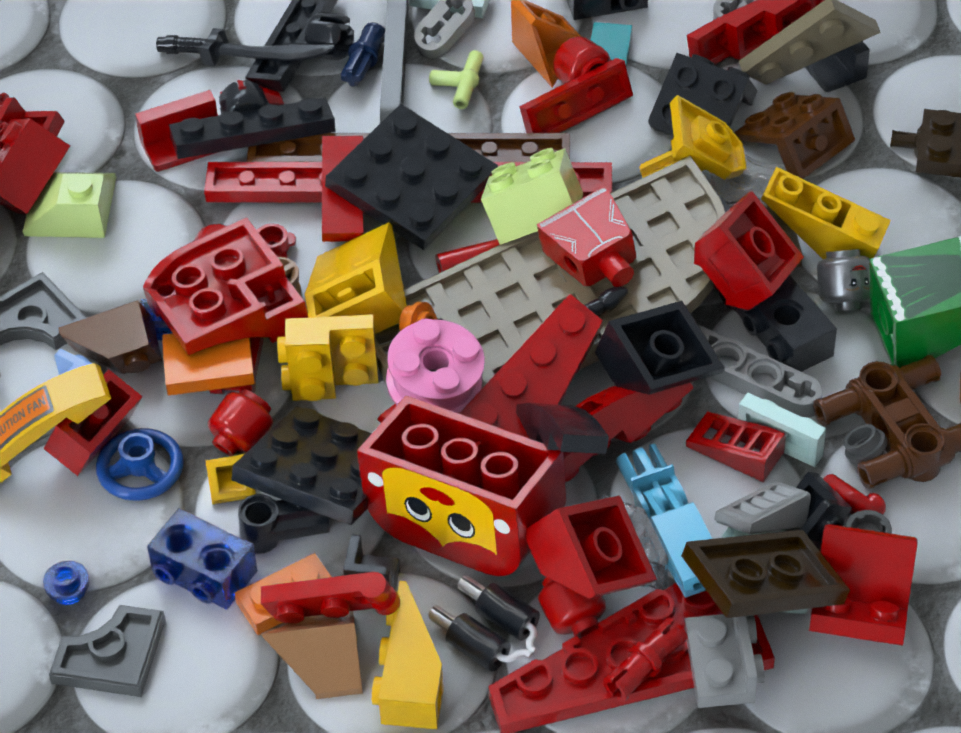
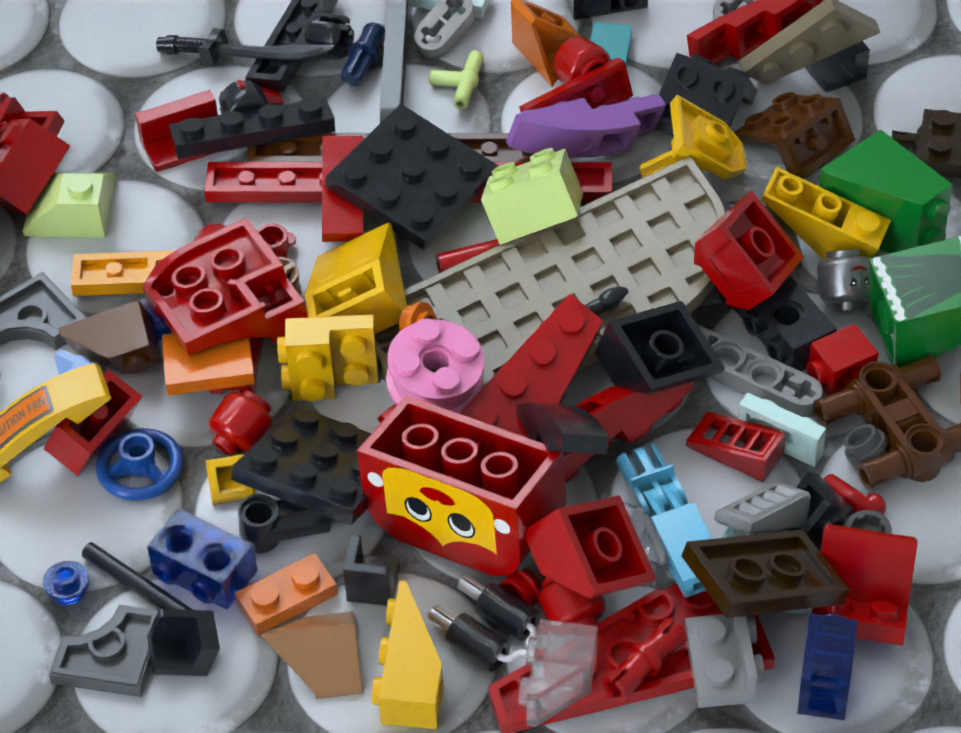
red plate [260,572,400,624] -> none
torso [537,186,637,287] -> none
none -> light orange plate [71,250,175,296]
none -> black bar [82,542,193,610]
none -> black panel [147,609,220,676]
none -> red plate [499,568,542,607]
none -> medium lavender slope [506,93,666,158]
none -> clear slope [518,619,598,727]
none -> clear blue brick [797,613,858,721]
none -> red brick [807,324,879,396]
none -> green slope [819,130,953,253]

